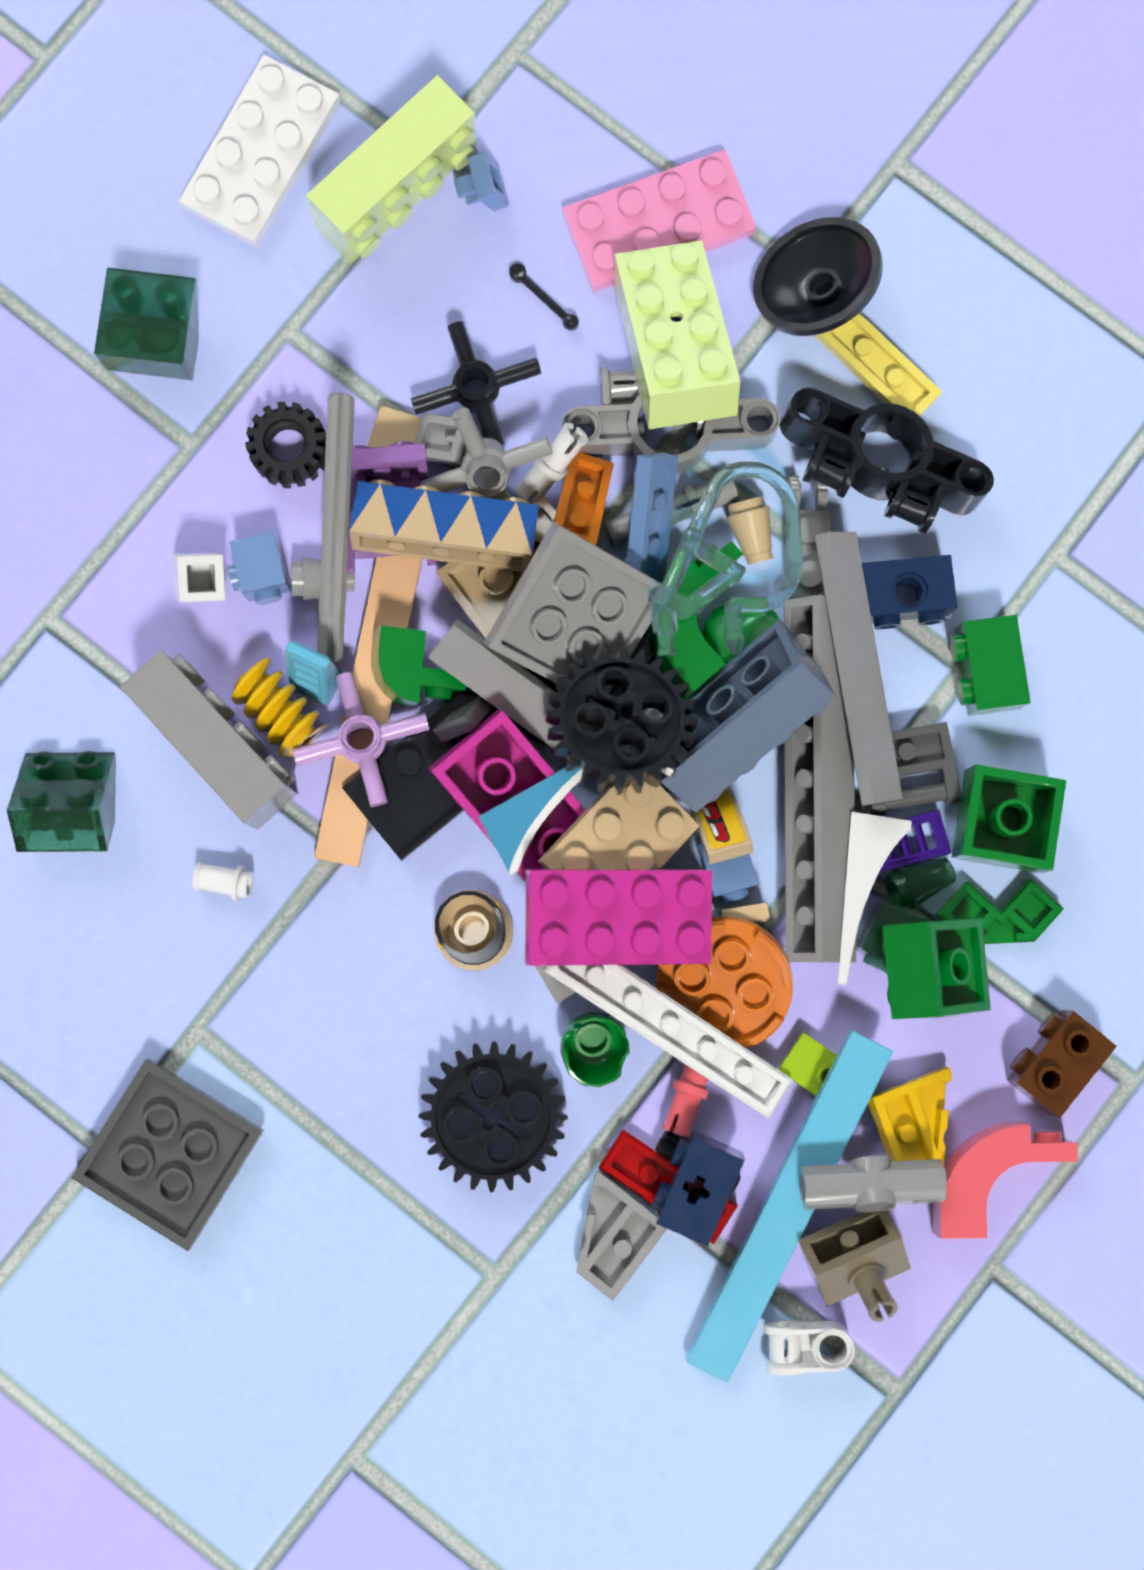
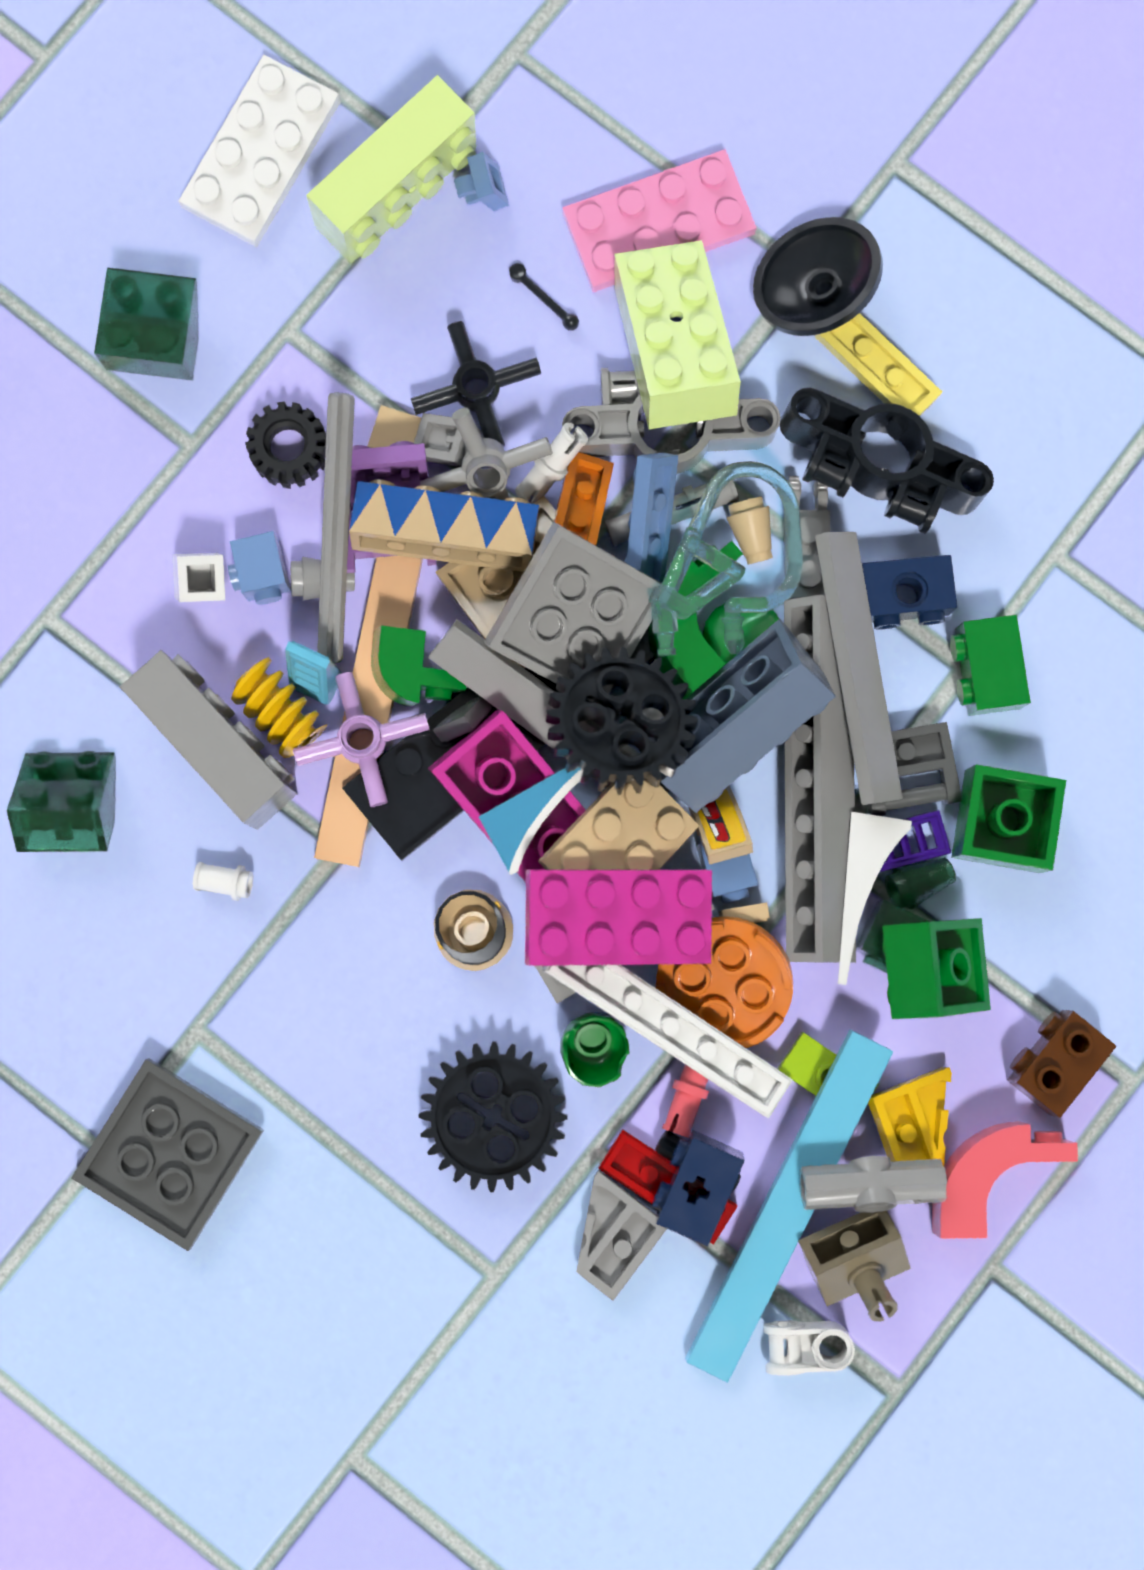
green tile [934,878,1064,944] -> none

